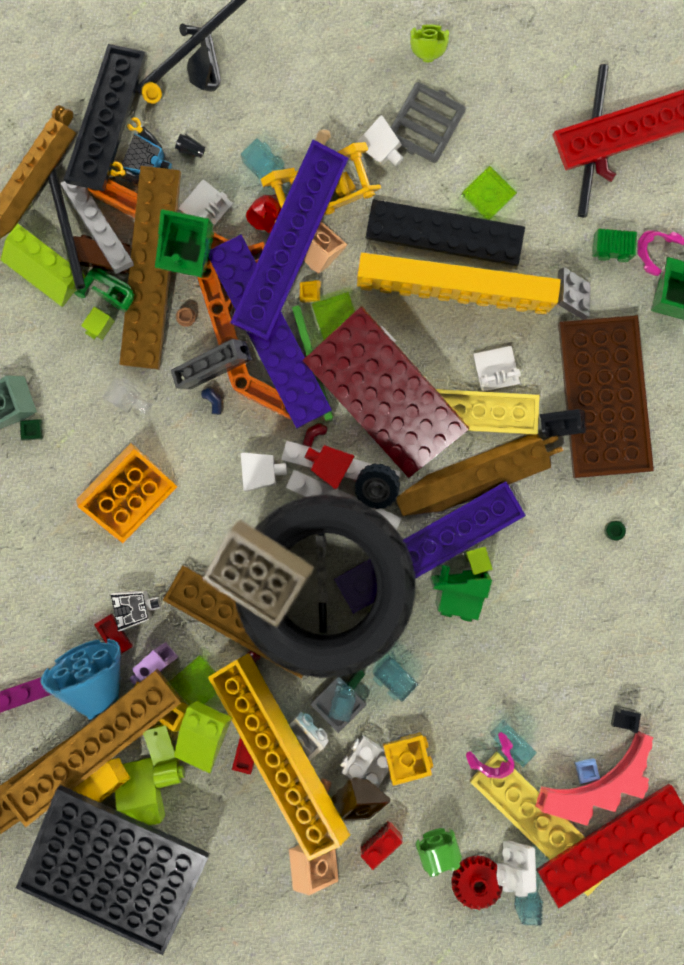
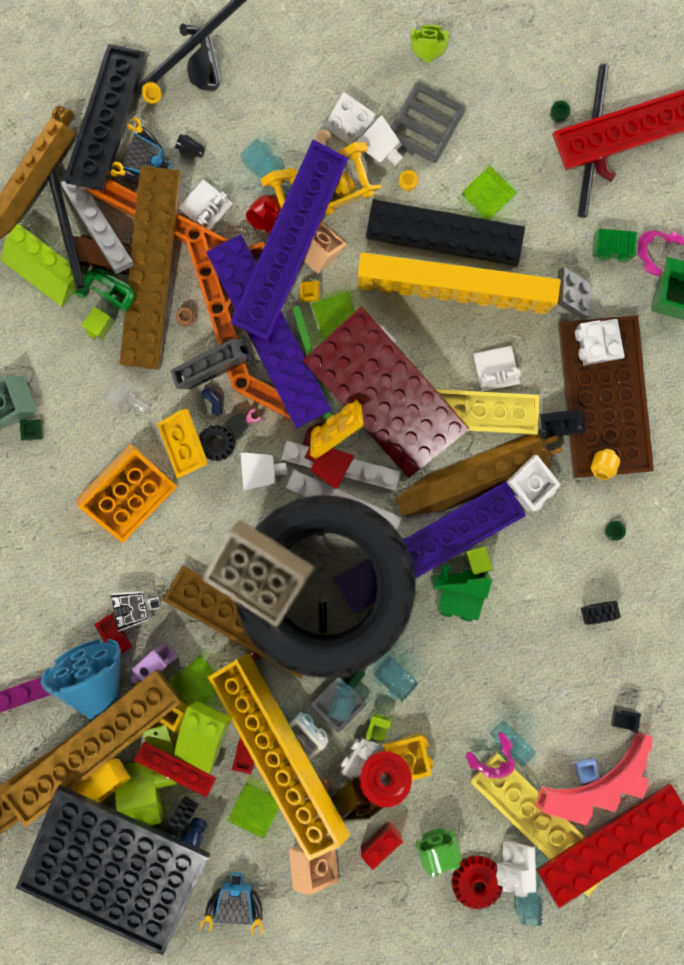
green piece [155,209,214,278] -> none
black wheel [354,463,400,509] -> none
none -> red tile [134,742,216,798]
none -> yellow plate [157,409,209,479]
none -> black tyre [164,796,199,838]
none -> dark blue piece [181,817,207,848]
none -> black tyre [199,425,235,461]
none -> torso [200,872,264,935]
none -> pearl dark grey piece [226,408,261,440]
none -> clear neon green tile [228,782,279,839]
none -> yellow plate [310,400,363,460]
none -> white hinge [324,92,376,145]
none -> red gear [359,751,412,808]
none -> lime panel [365,712,391,741]
none -> yellow tile [398,170,418,191]
none -> white plate [507,455,561,512]
none -> dark green tile [550,101,571,123]
none -> white plate [575,319,624,365]
none -> black tyre [581,601,621,625]
none -> yellow head [591,449,620,480]

